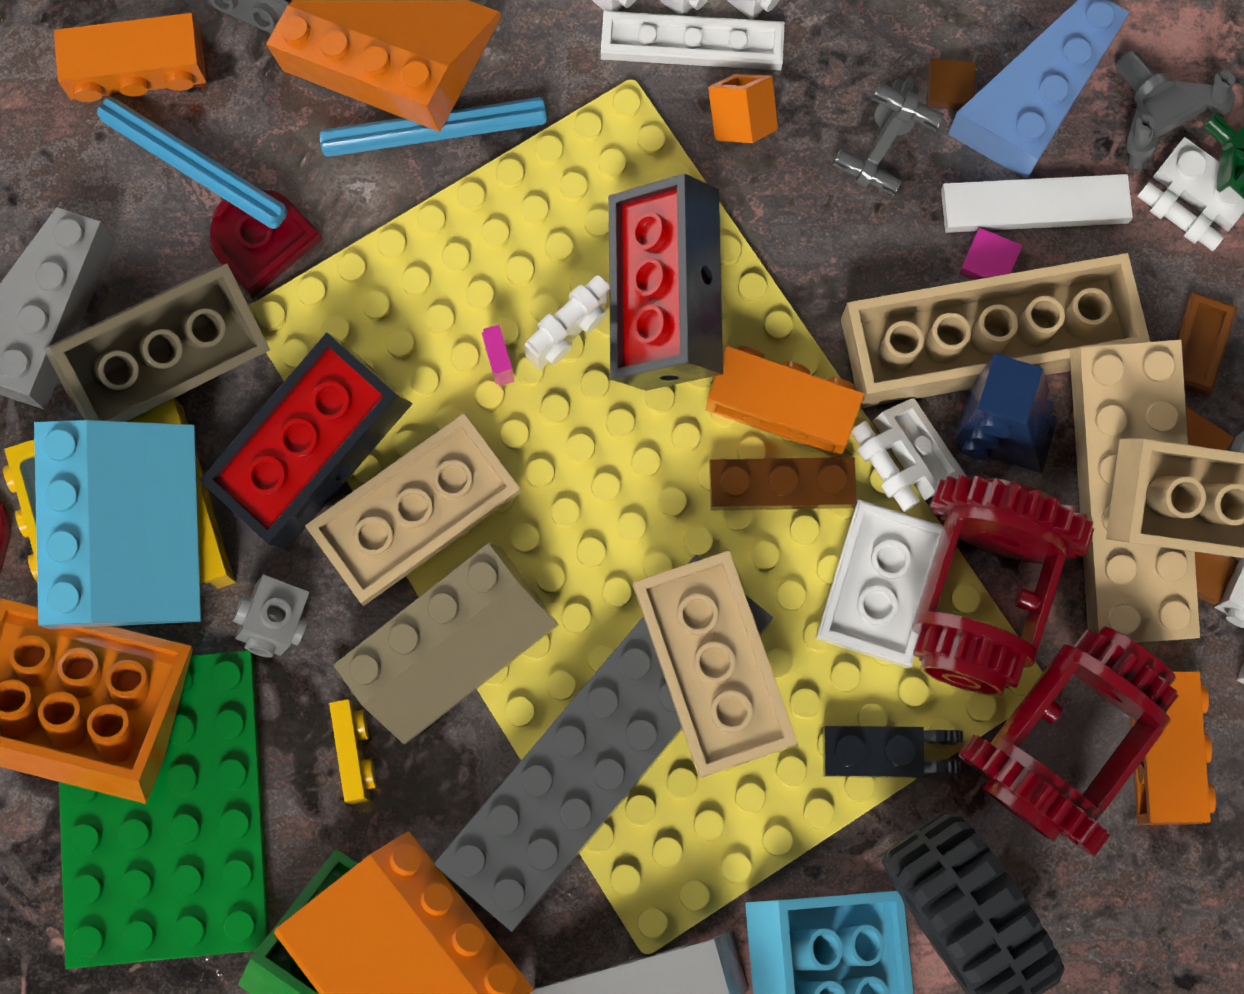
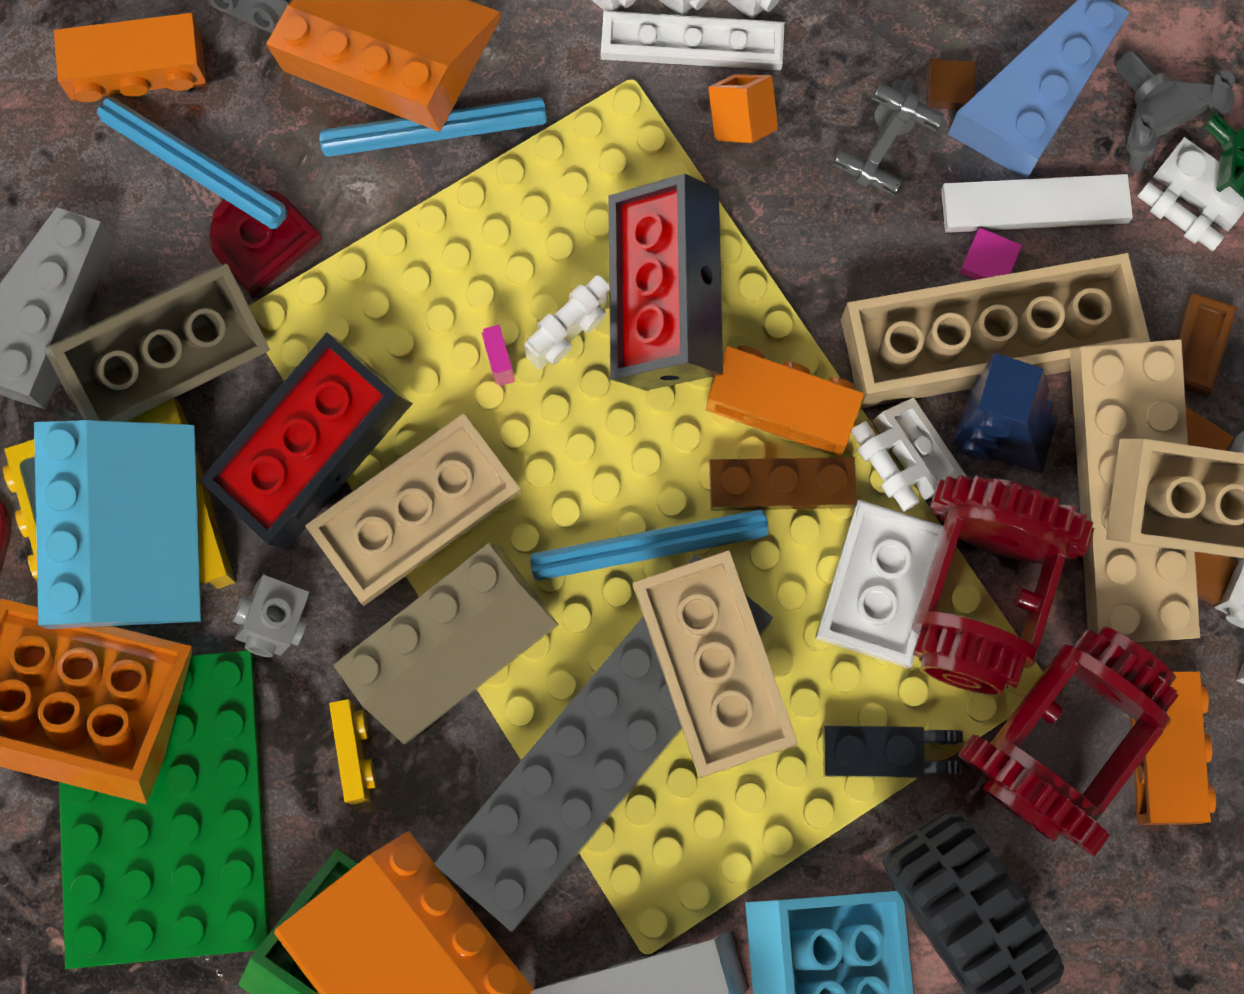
none -> dark azure axle [530,510,769,580]

